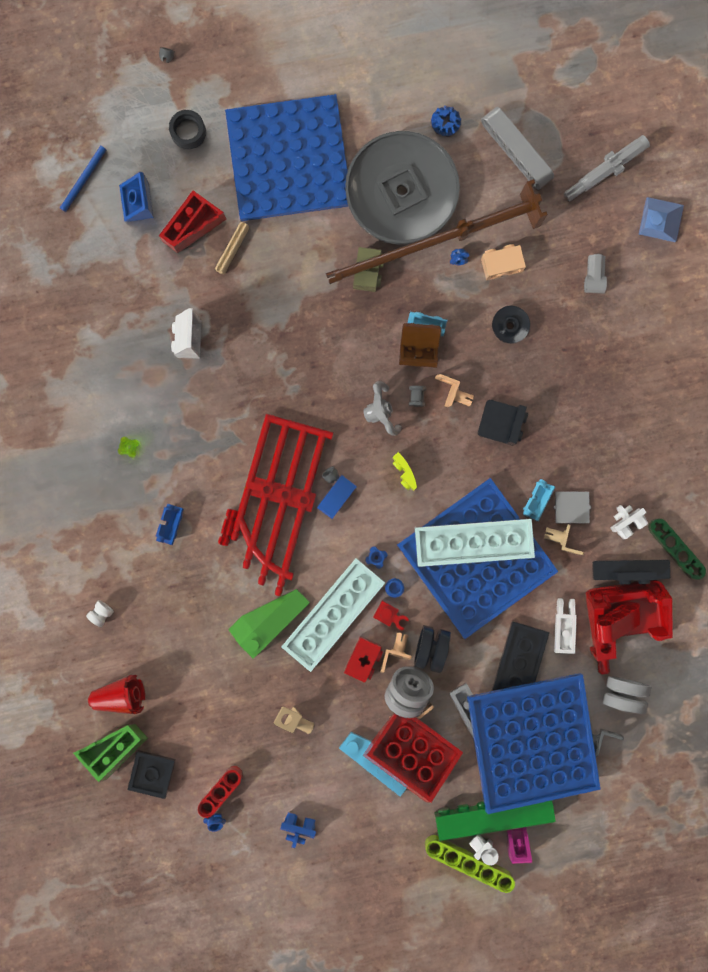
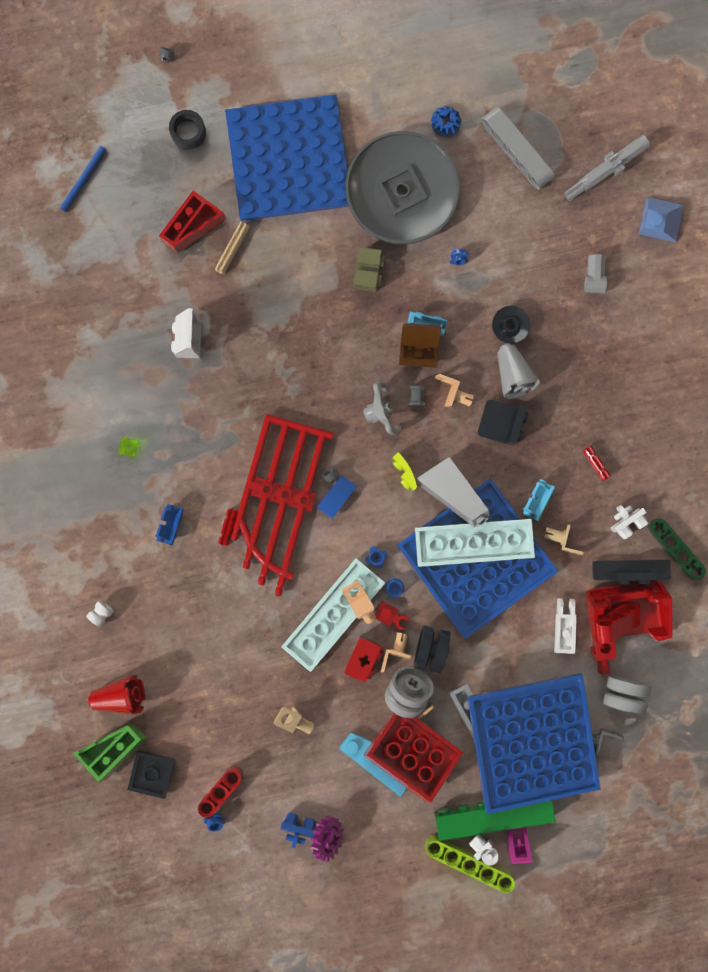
blue slope [119,172,154,222] -> none
bright green wedge [228,589,310,659] -> none
reddish brown piece [326,179,548,284] -> none
light nougat brick [481,244,526,281] -> none
black tile [492,621,550,691] -> none
light grey piece [553,492,591,523] -> none
none -> magenta gear [311,816,344,862]
none -> light nougat bracket [342,580,376,624]
none -> light grey slope [417,457,490,527]
none -> light grey cone [497,343,541,399]
none -> red axle [583,446,611,481]

